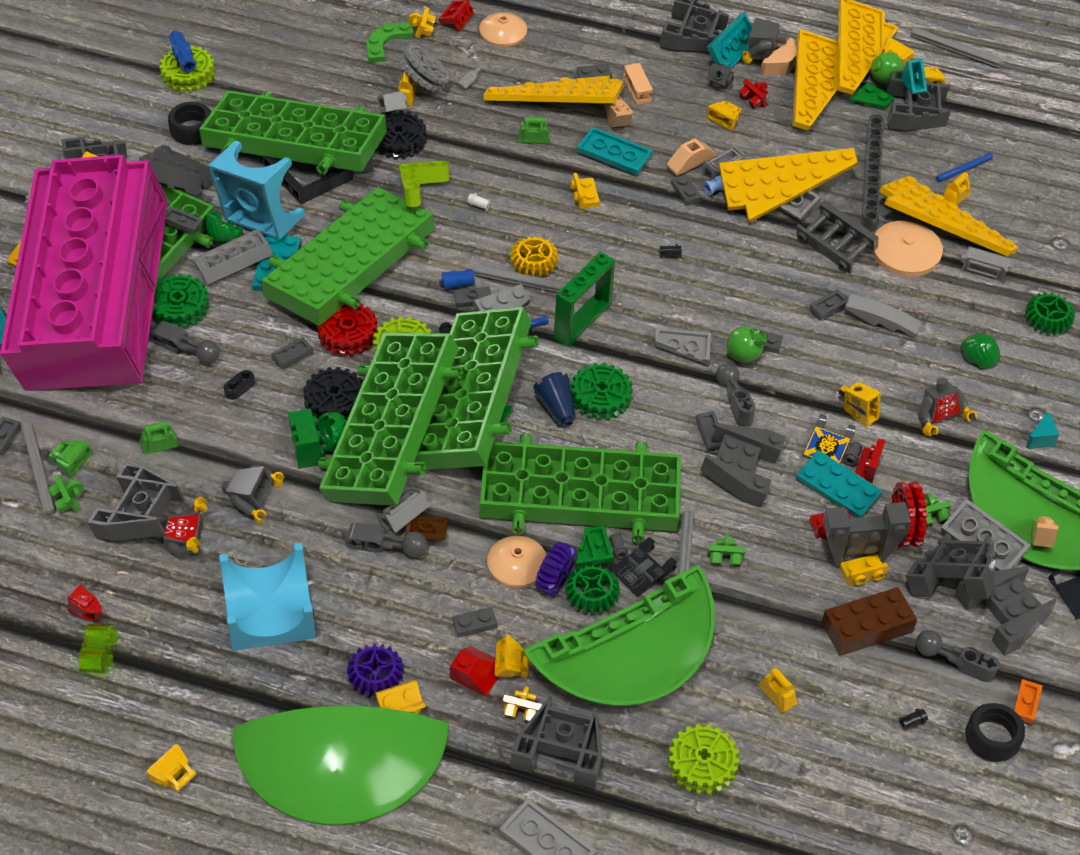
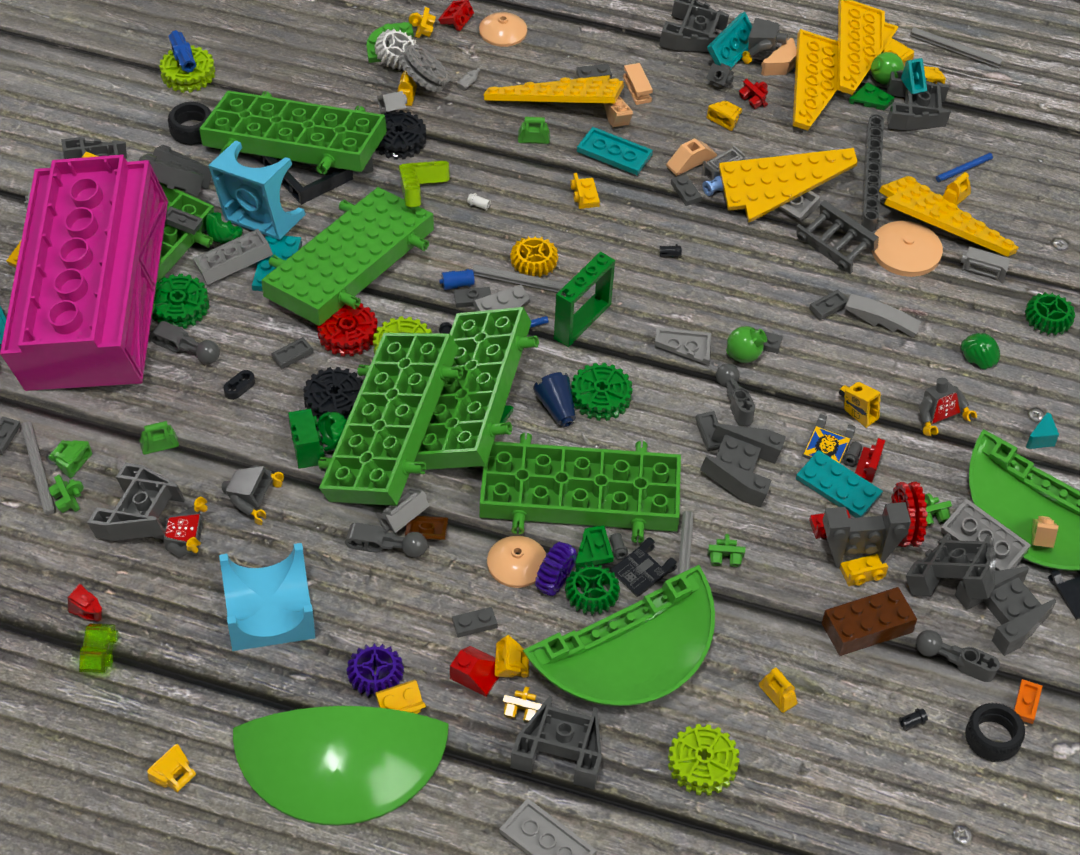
none -> white gear [375,29,418,71]

